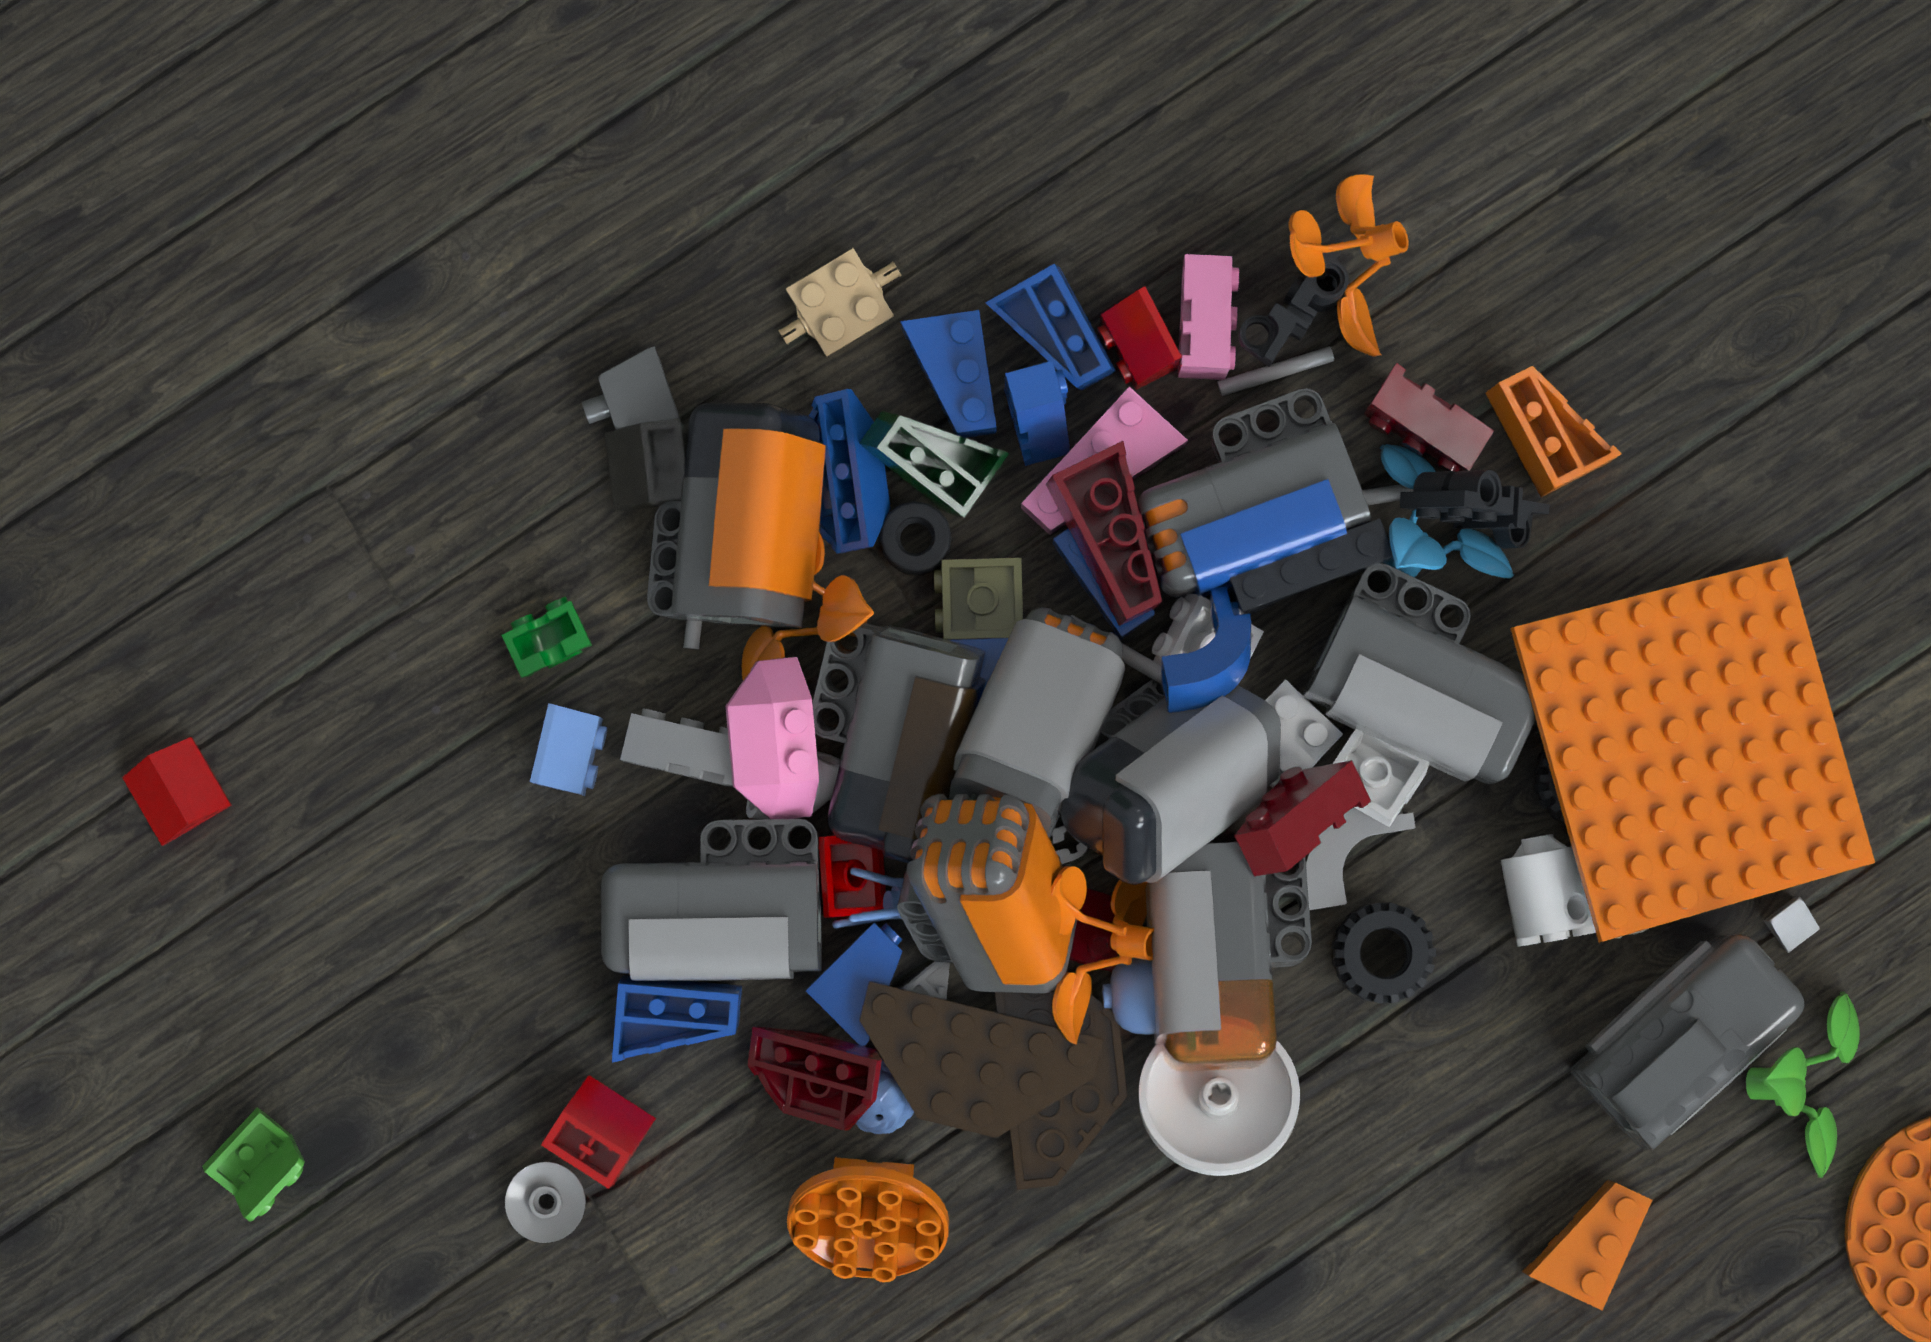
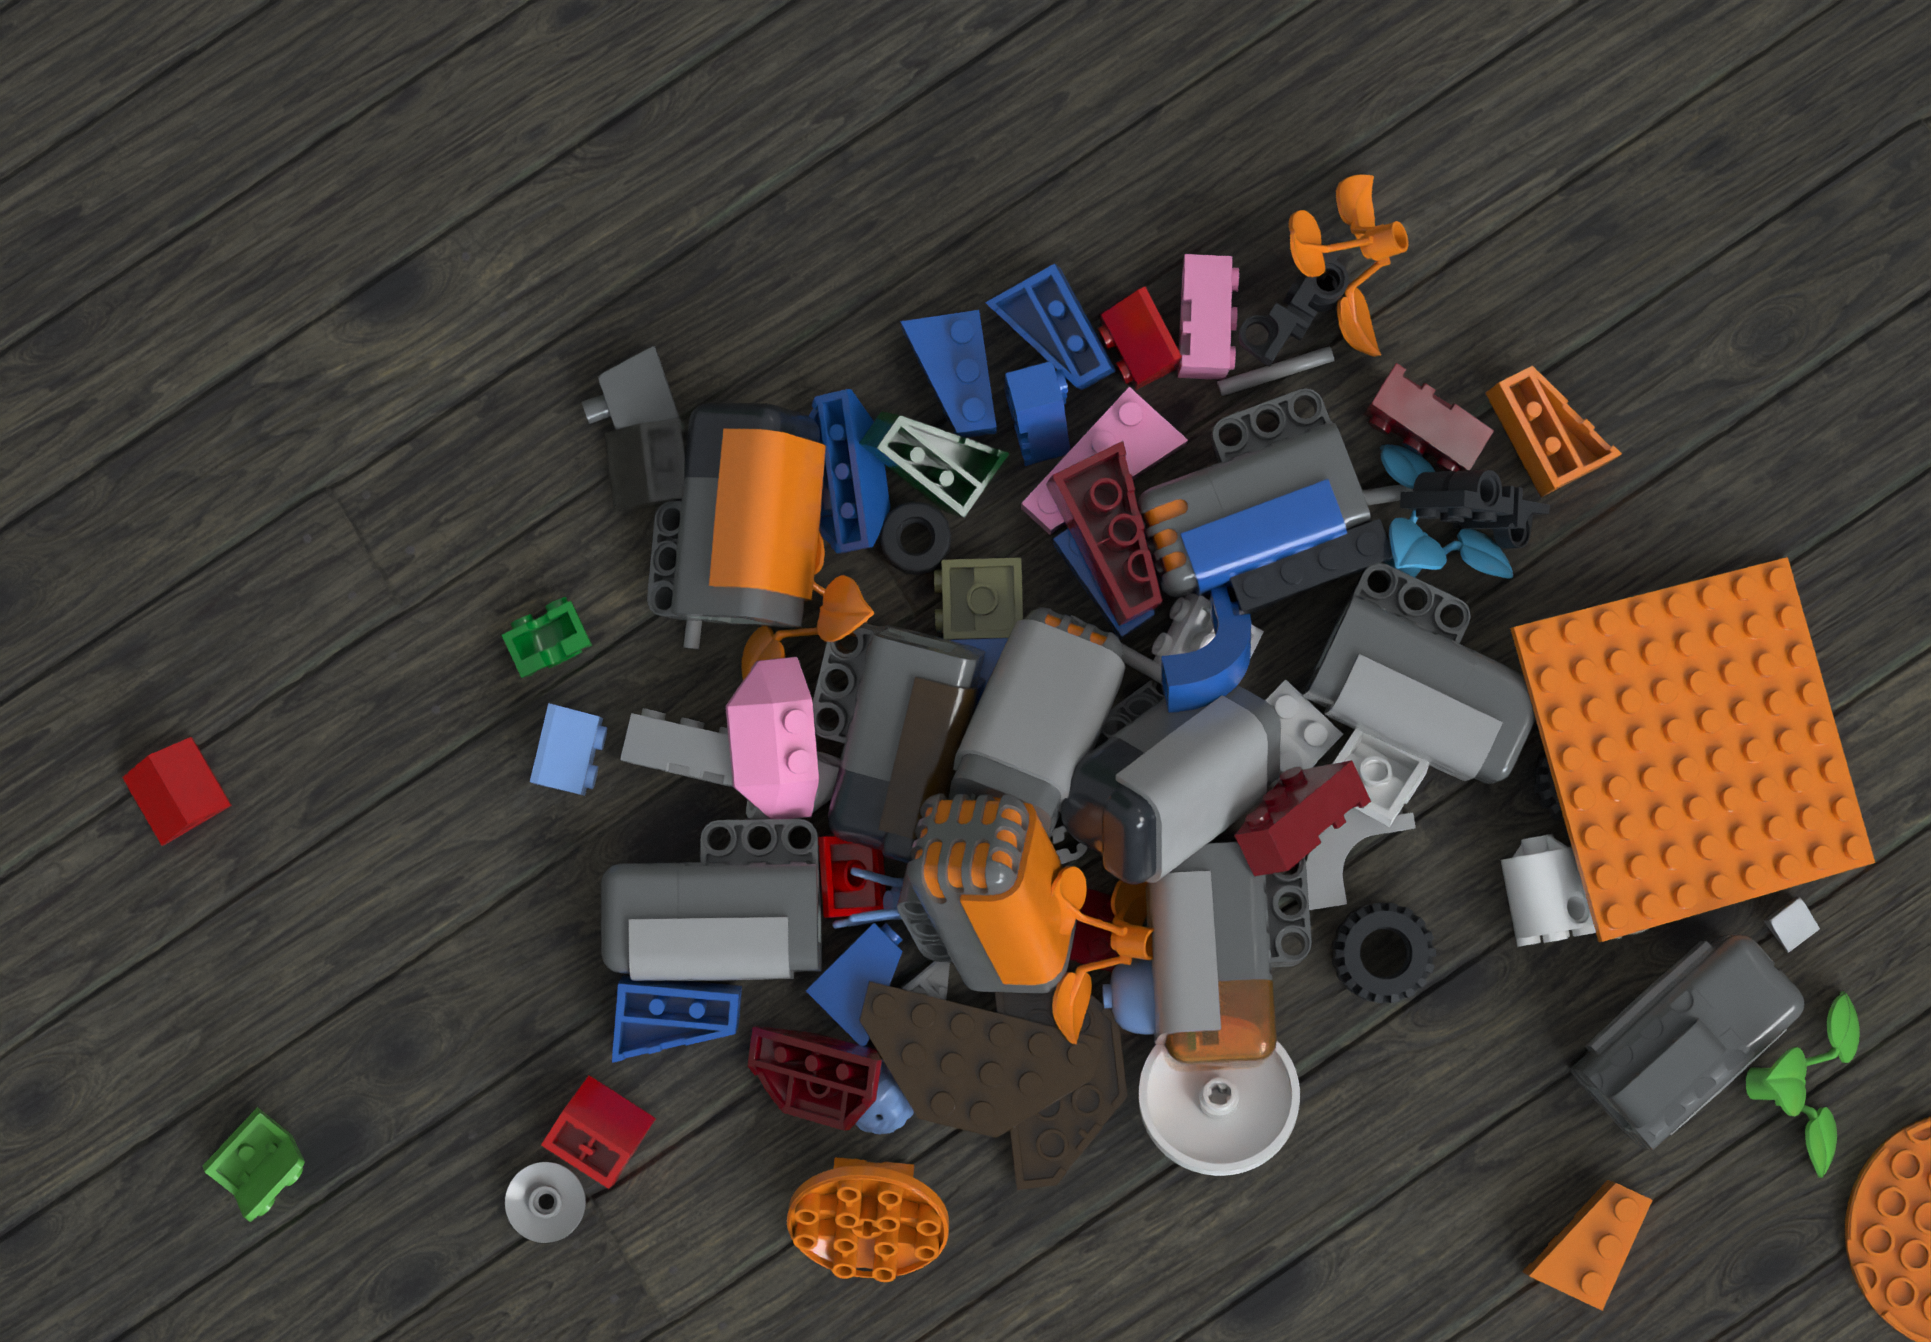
tan plate [778,248,901,357] -> none

